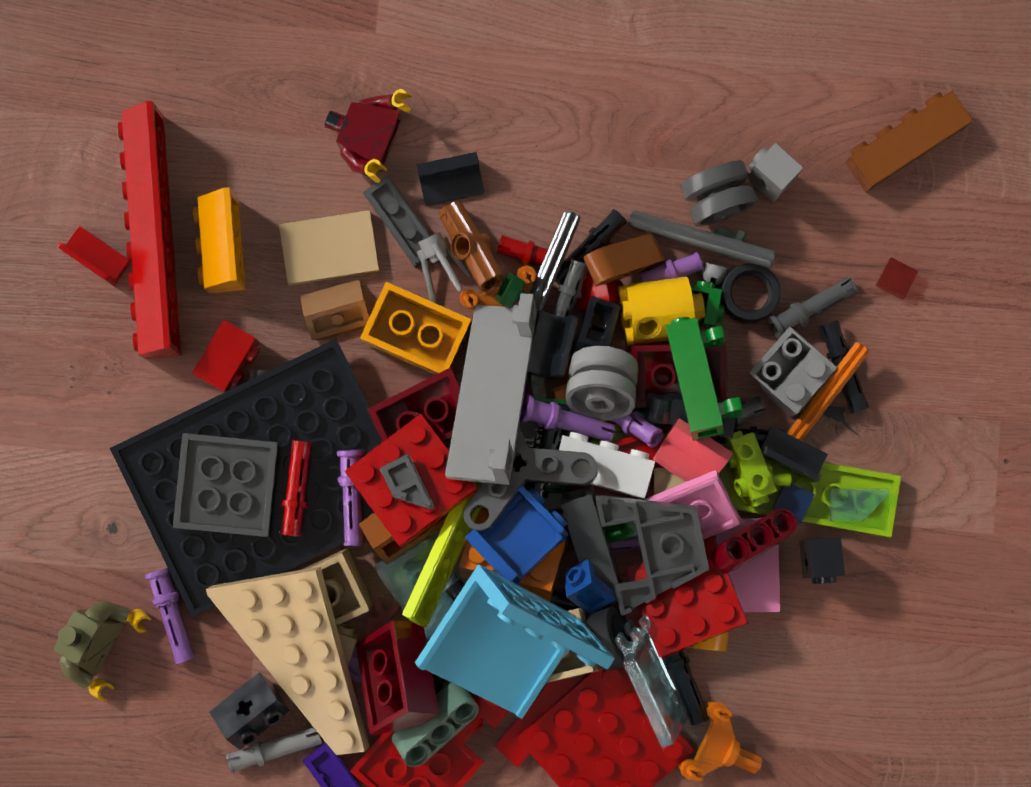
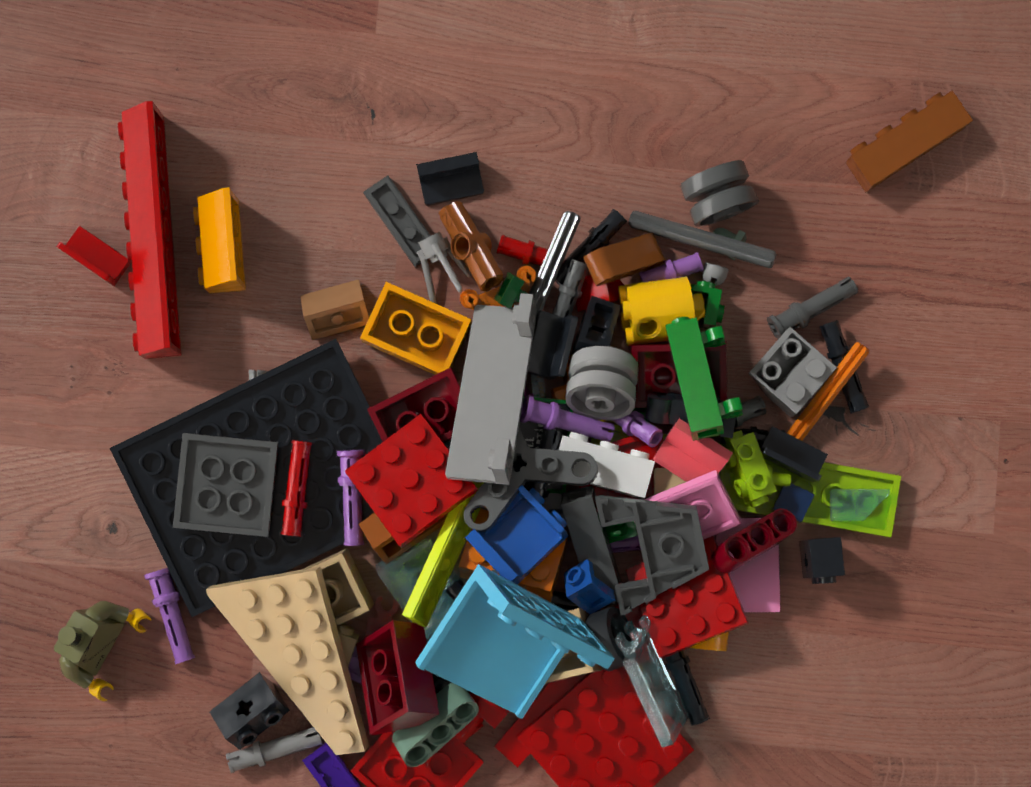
red brick [192,320,260,392] -> none
tan tile [279,210,380,286] -> none
dark red torso [325,89,413,183] -> none
dark grey tile [380,454,435,510] -> none
orange axle [677,701,762,782] -> none
black tyre [720,263,780,323] -> none
light grey brick [747,143,803,203] -> none
clear red tile [875,257,918,299] -> none

